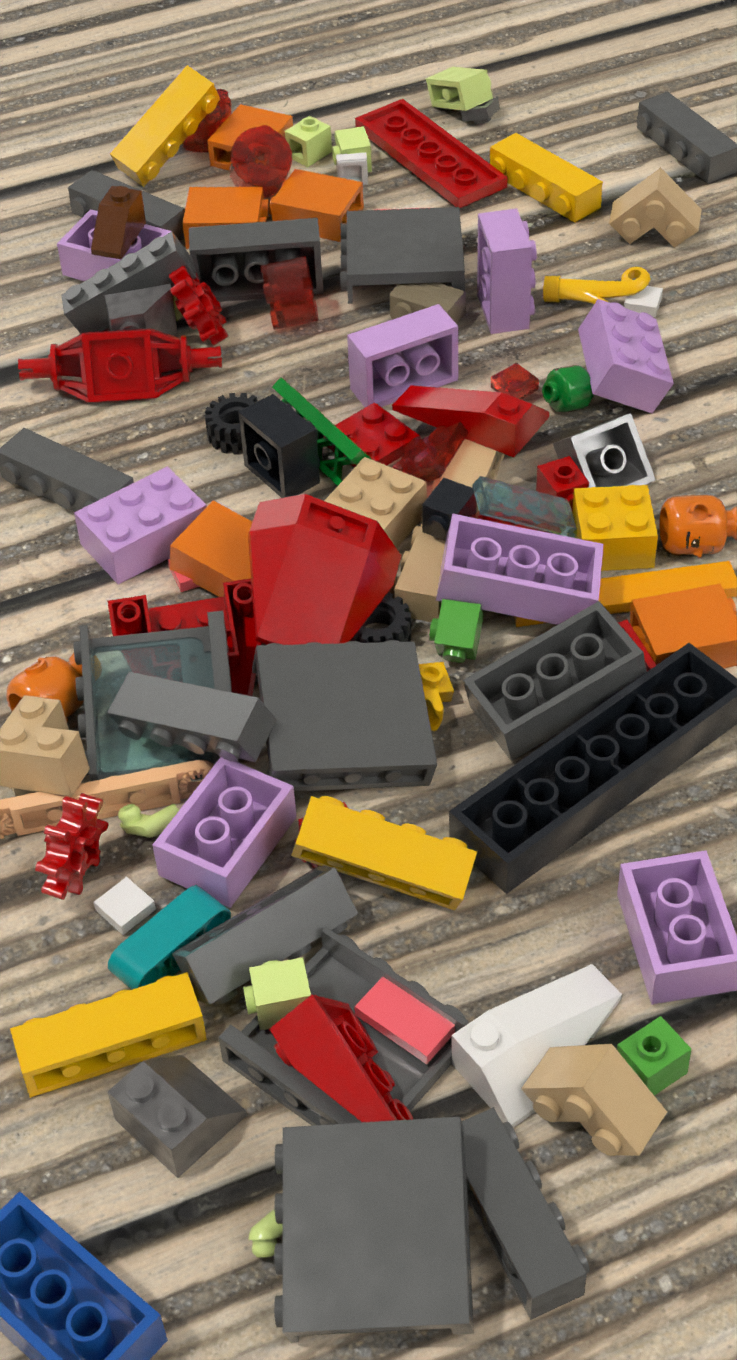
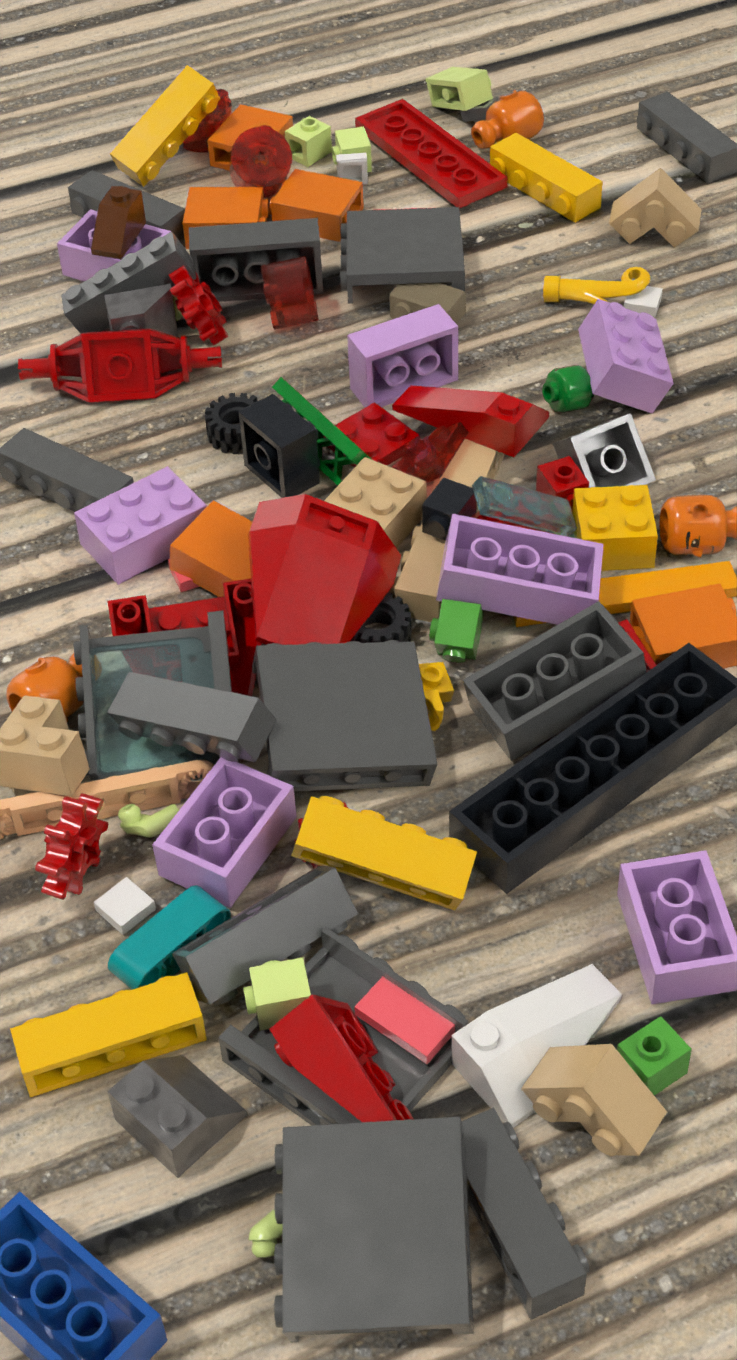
lavender brick [477,208,537,334] -> none
clear red plate [491,363,539,399] -> none
none -> orange piece [471,90,544,149]

